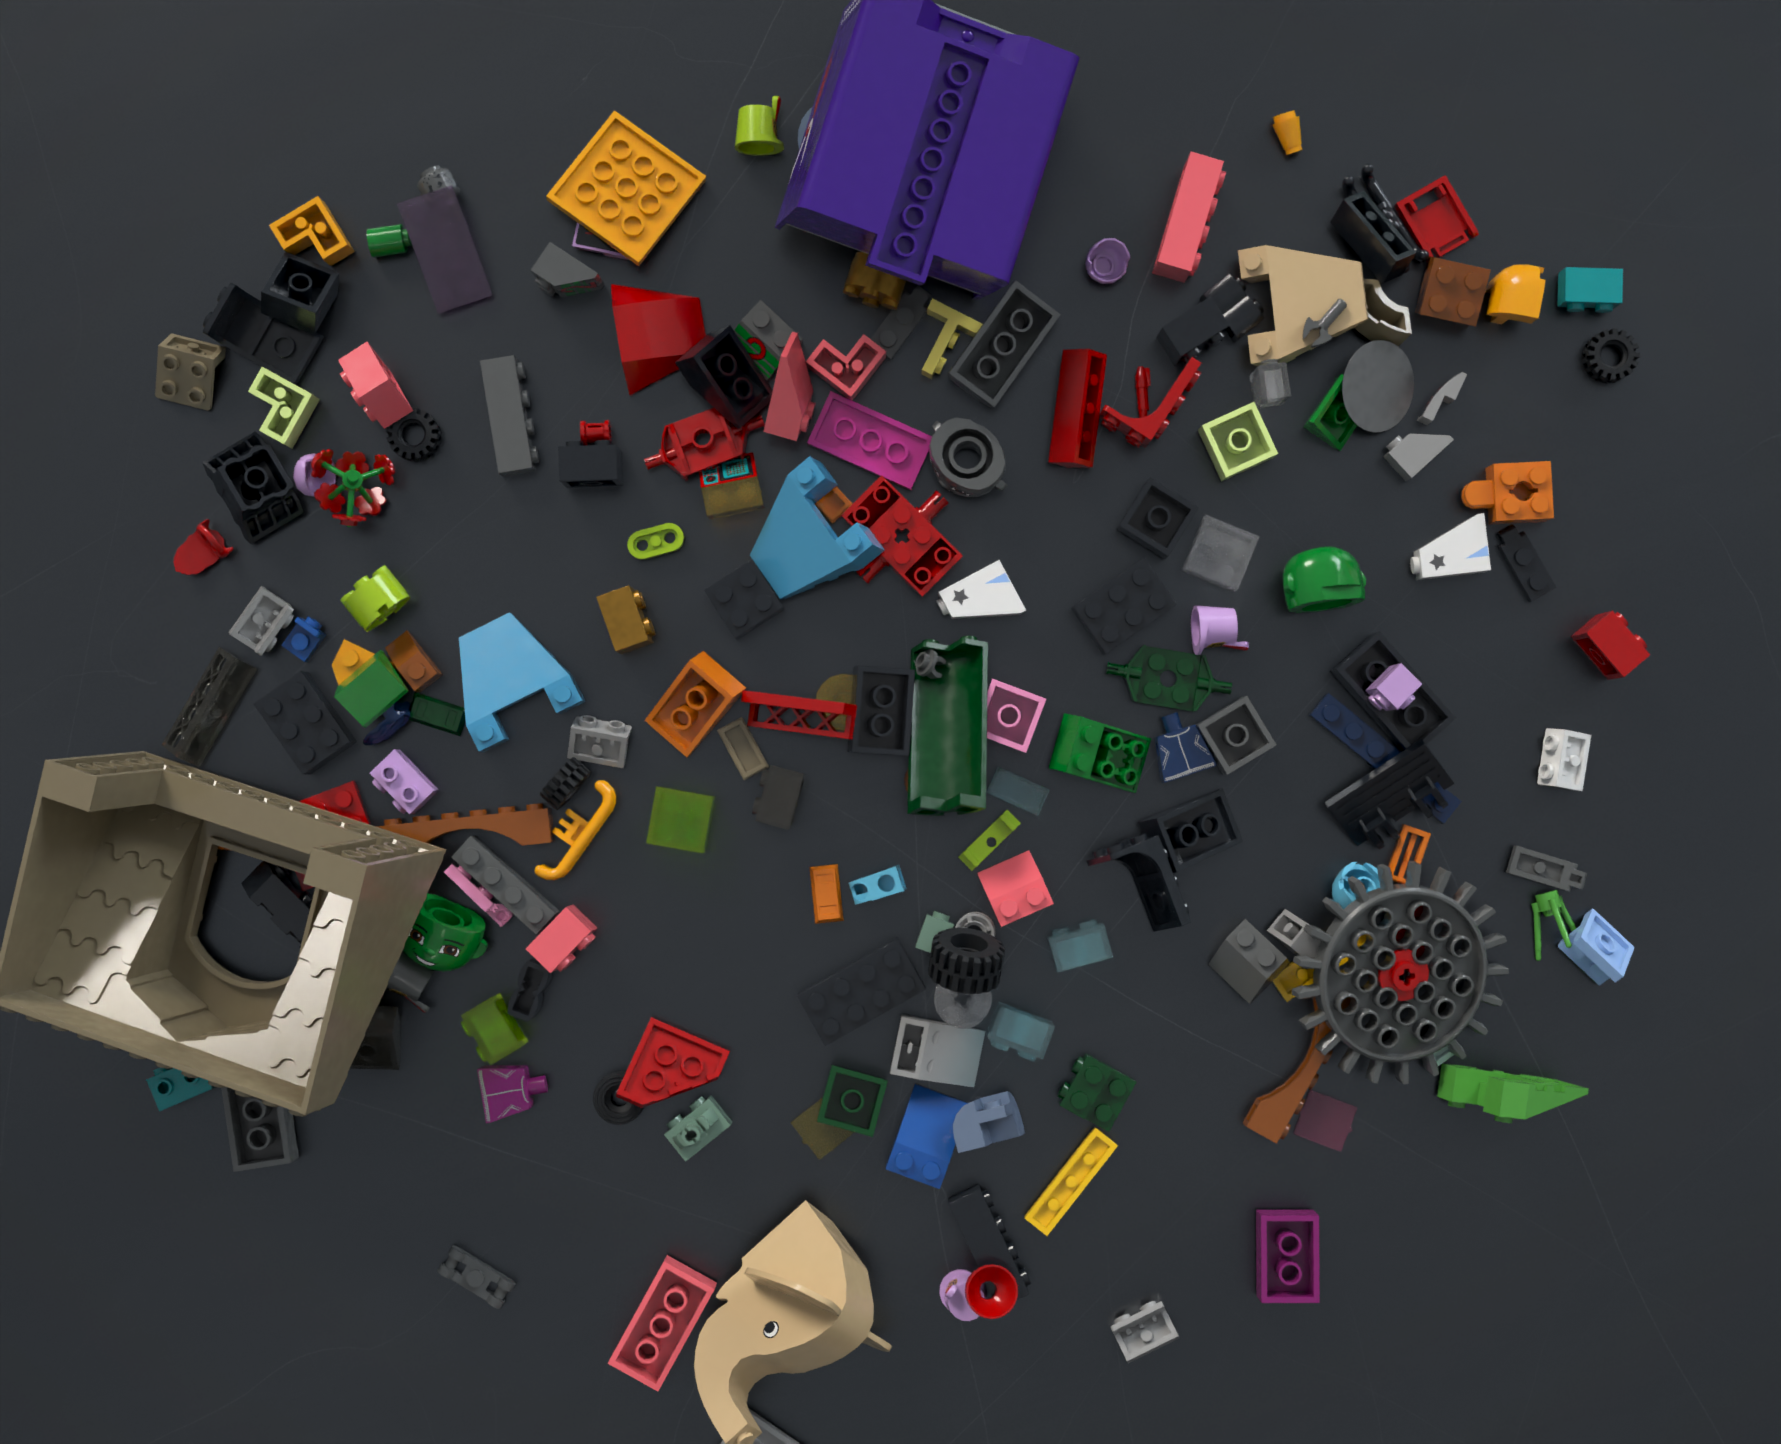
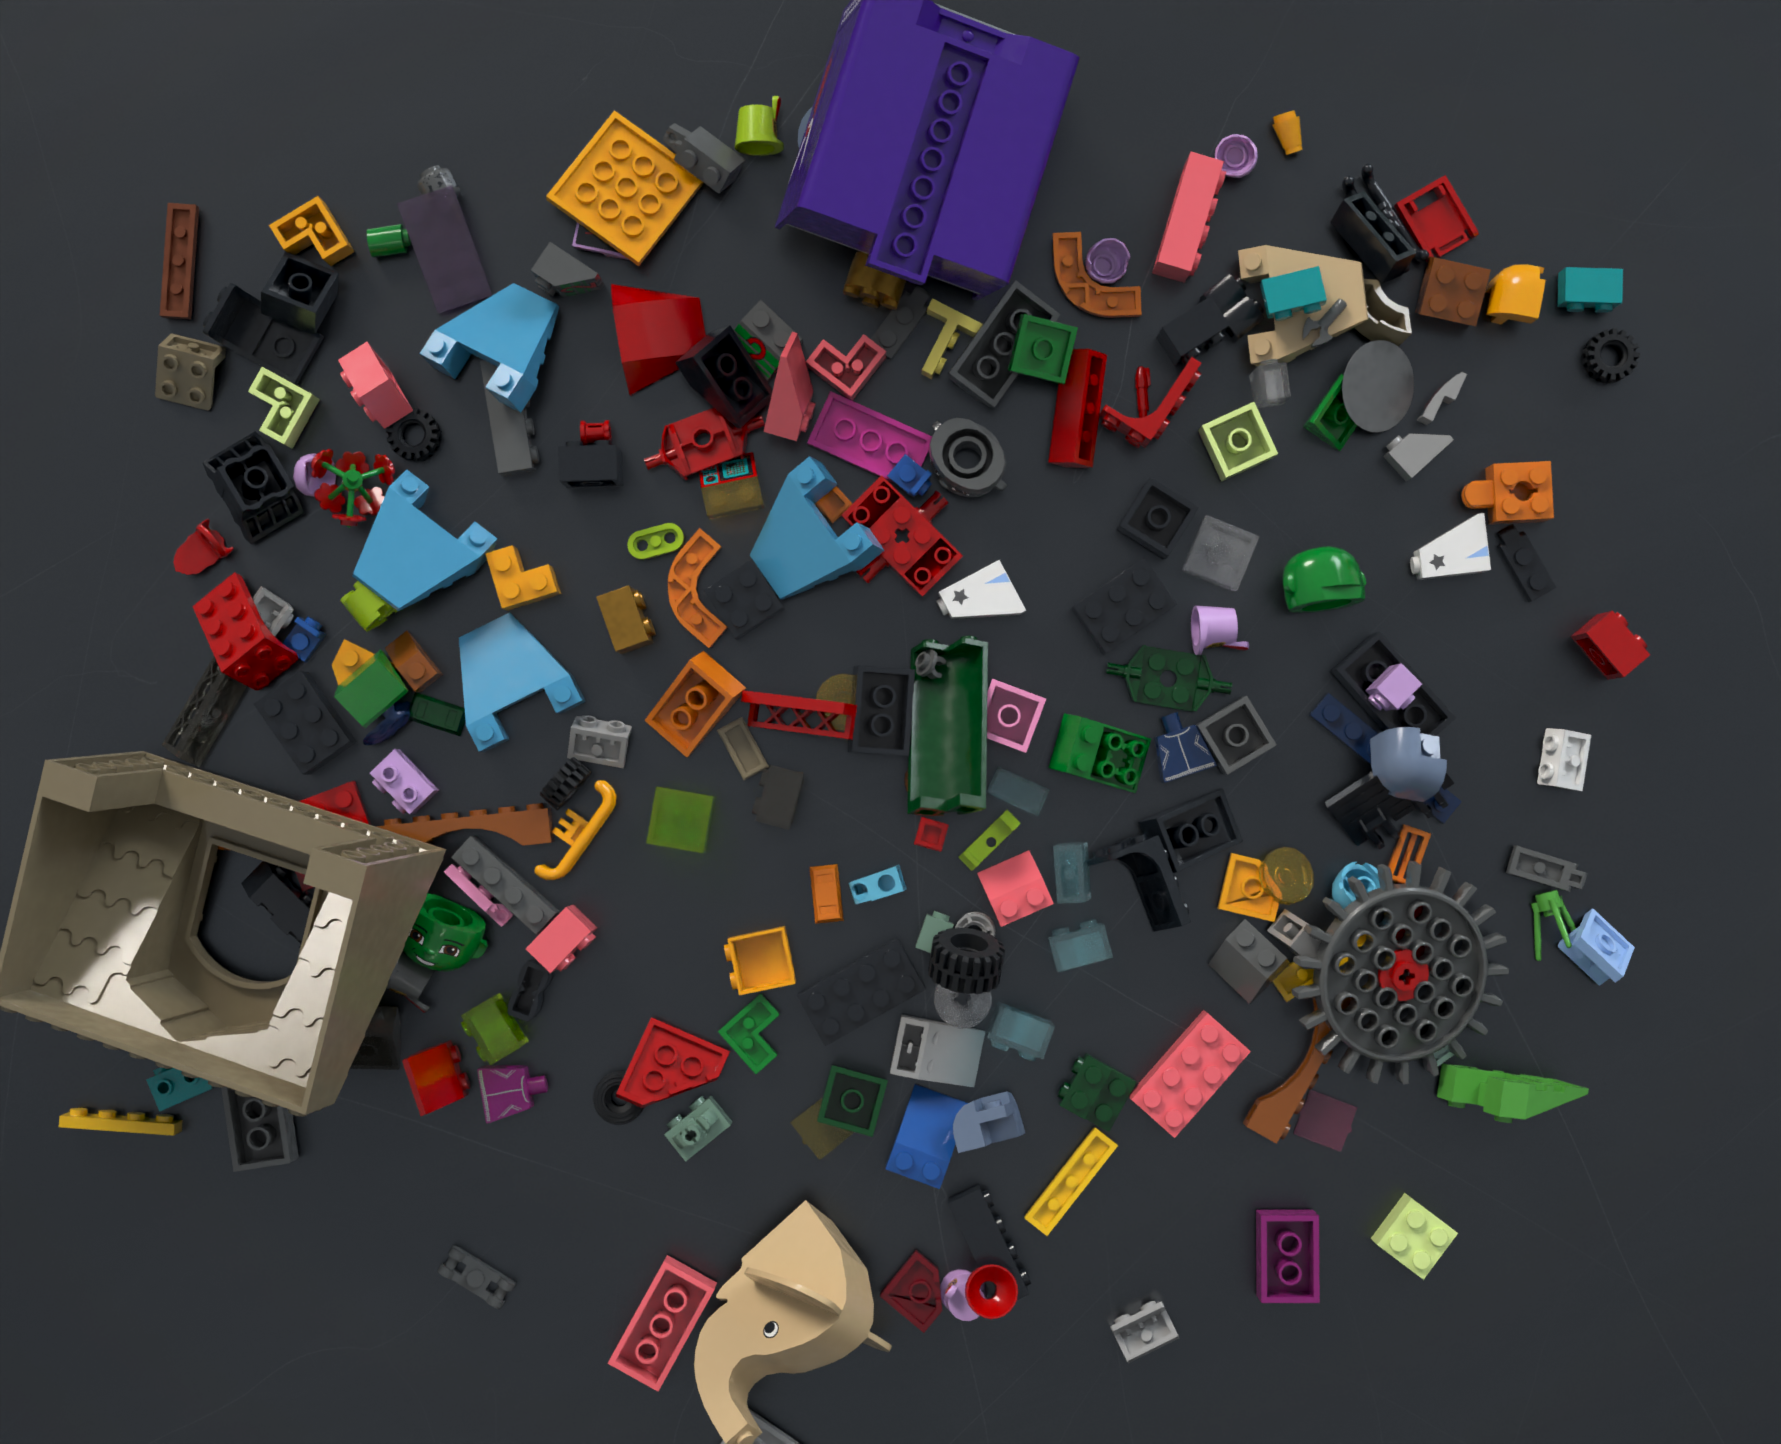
none -> yellow plate [59,1108,183,1136]
none -> copper plate [160,203,199,320]
none -> red bracket [192,572,298,690]
none -> dark azure wedge [352,470,497,611]
none -> red slope [402,1040,471,1116]
none -> dark azure wedge [419,283,559,413]
none -> light orange brick [485,545,561,611]
none -> dark grey hinge [663,123,746,194]
none -> orange plate [668,528,728,649]
none -> green plate [718,993,780,1074]
none -> light orange piece [724,926,796,995]
none -> dark red plate [880,1250,942,1333]
none -> blue bracket [887,454,933,499]
none -> red tile [914,817,949,852]
none -> green plate [1008,314,1078,384]
none -> orange plate [1052,232,1142,318]
none -> clear light blue brick [1053,842,1091,904]
none -> coral brick [1129,1010,1251,1138]
none -> lavender hair [1215,134,1258,178]
none -> light orange plate [1217,853,1281,922]
none -> clear yellow tile [1259,847,1314,905]
none -> teal brick [1260,266,1327,321]
none -> sand blue brick [1370,727,1447,802]
none -> yellowish green brick [1371,1193,1458,1280]

